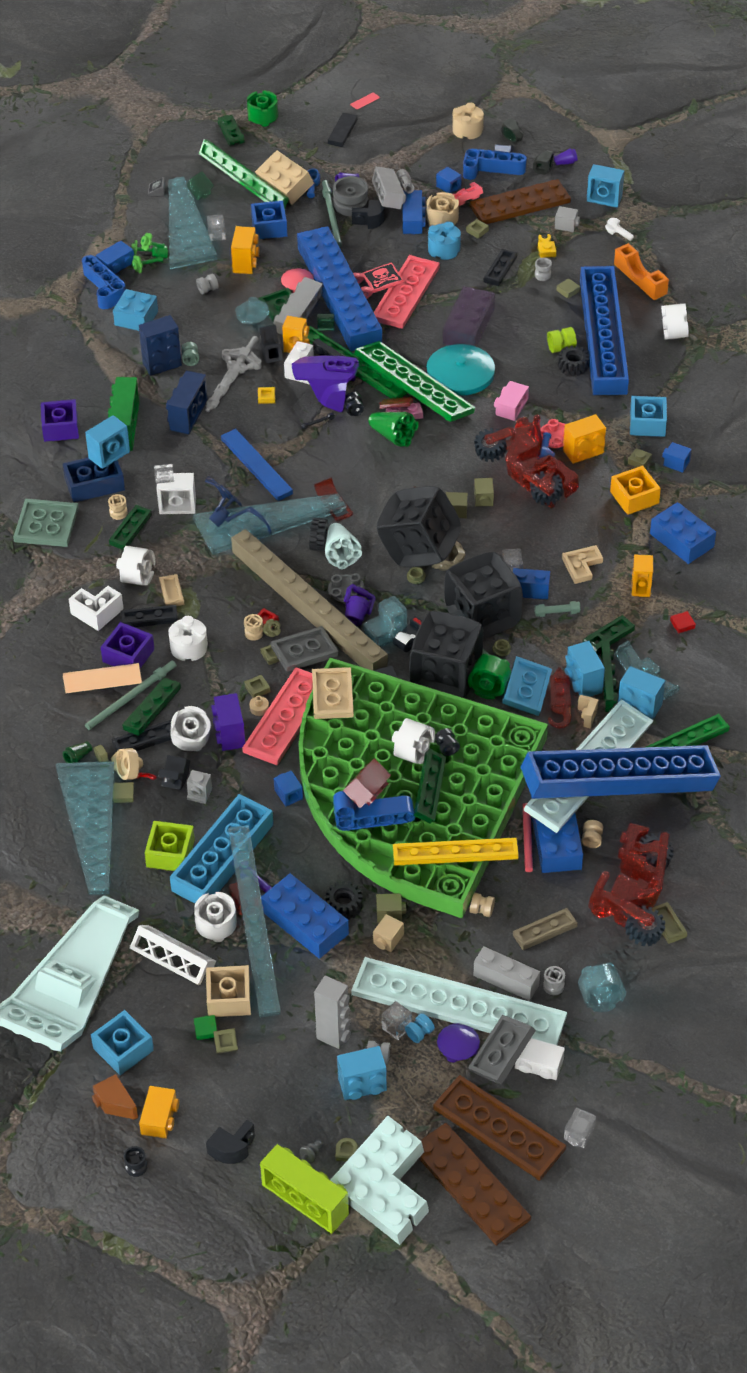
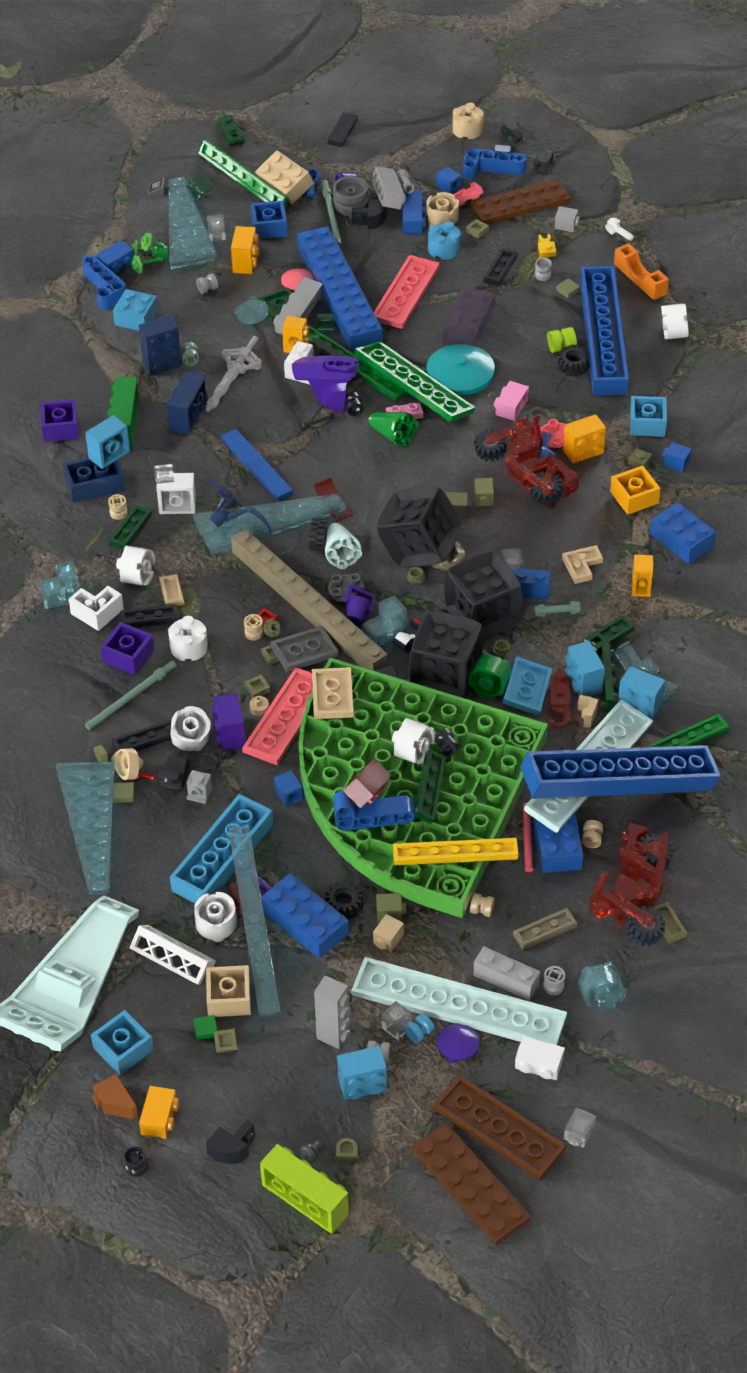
sand green plate [13,499,79,547] -> none
dark green cone [62,741,92,765] -> none
light nougat tile [63,663,142,693] -> none
dark green plate [122,677,181,736] -> none
lime brick [145,821,195,871] -> none
green brick [247,91,278,127] -> none
yellow tile [258,387,275,404] -> none
black brick [259,324,283,363] -> none
light aqua piece [330,1116,429,1245] -> none
coral sticker [350,92,380,110] -> none
coral flag [353,263,404,299] -> none
dark red piece [380,397,413,409] -> none
dark grey plate [468,1015,536,1085] -> none
dark purple cone [553,148,578,166] -> none
dark azure brick [587,164,625,208] -> none
red tile [670,611,696,633] -> none
none -> clear light blue brick [39,561,80,609]

